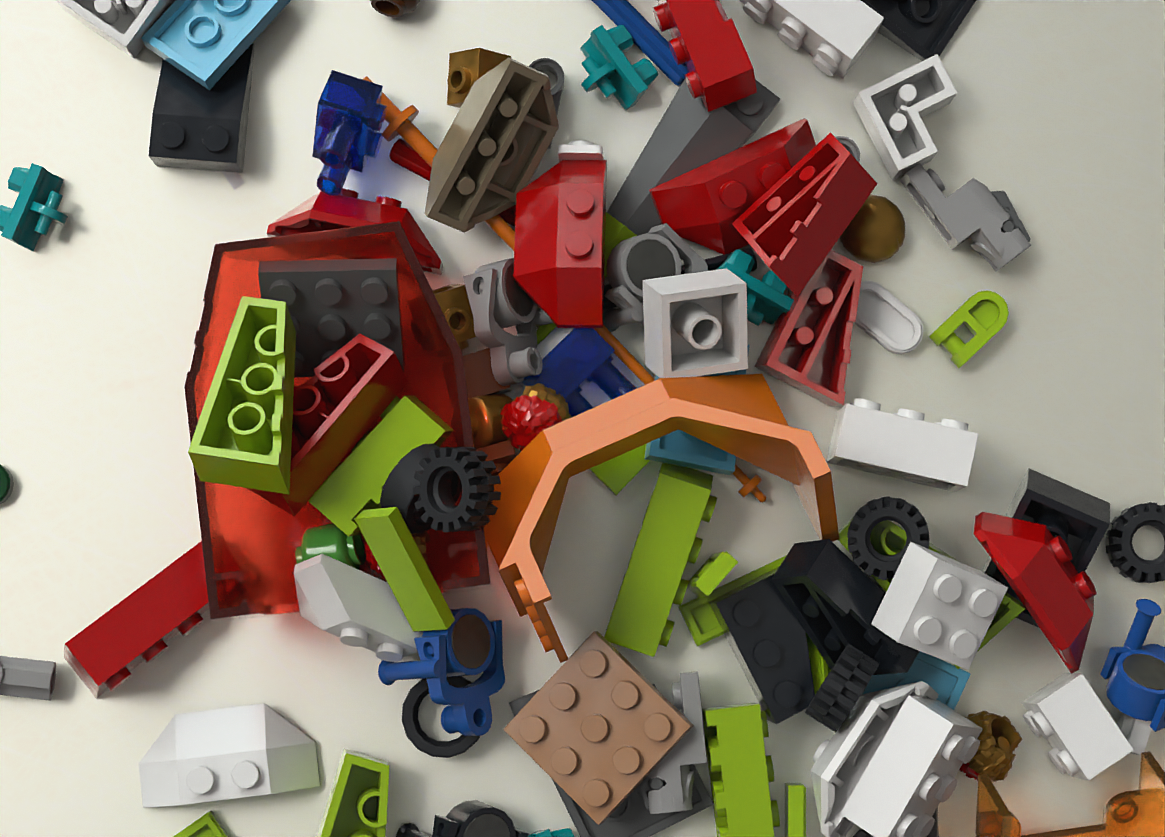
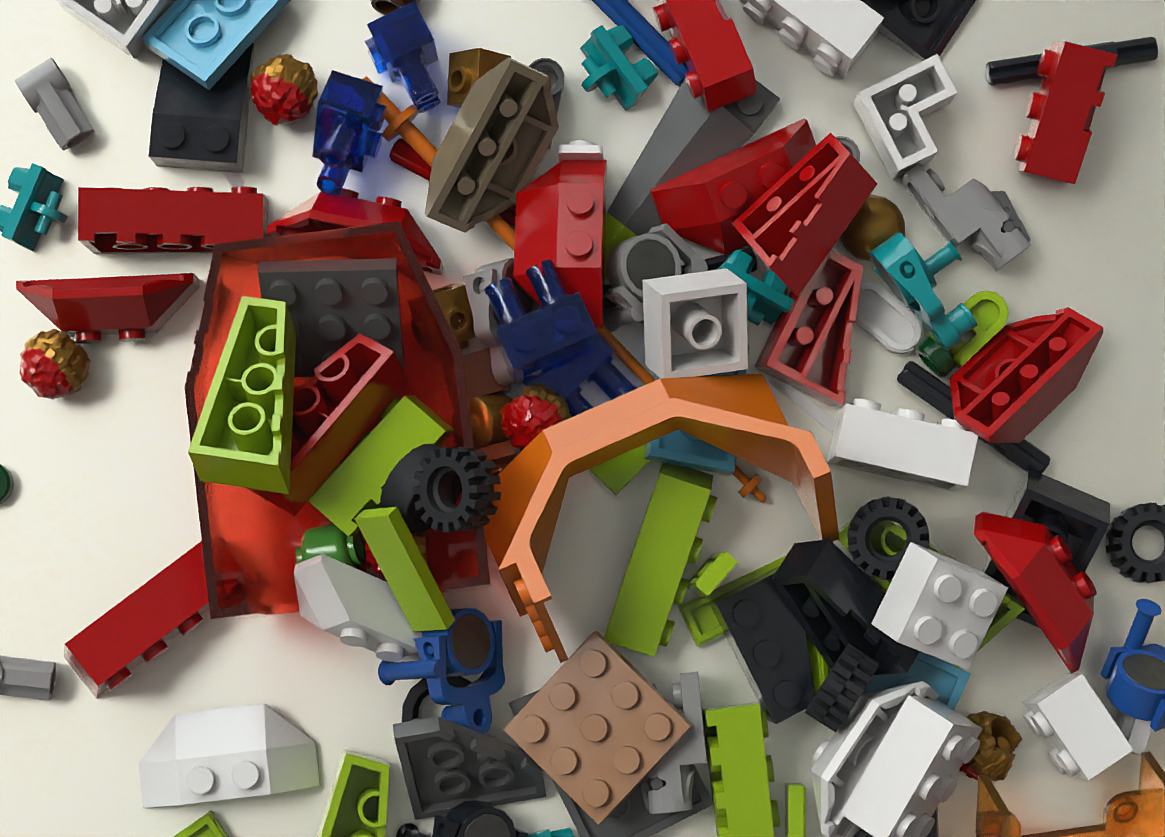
none -> light grey piece [14,57,95,151]
none -> red wedge [16,273,200,343]
none -> piece [19,329,91,400]
none -> red wedge [78,186,268,254]
none -> piece [249,54,318,126]
none -> clear blue brick [364,1,441,114]
none -> dark grey plate [393,716,547,820]
none -> clear blue brick [484,260,598,381]
none -> white sticker [768,376,835,433]
none -> teal piece [869,232,978,351]
none -> black axle [897,361,1051,474]
none -> dark green tile [914,335,956,378]
none -> red wedge [949,307,1103,443]
none -> black axle [986,37,1158,85]
none -> red wedge [1014,41,1118,184]

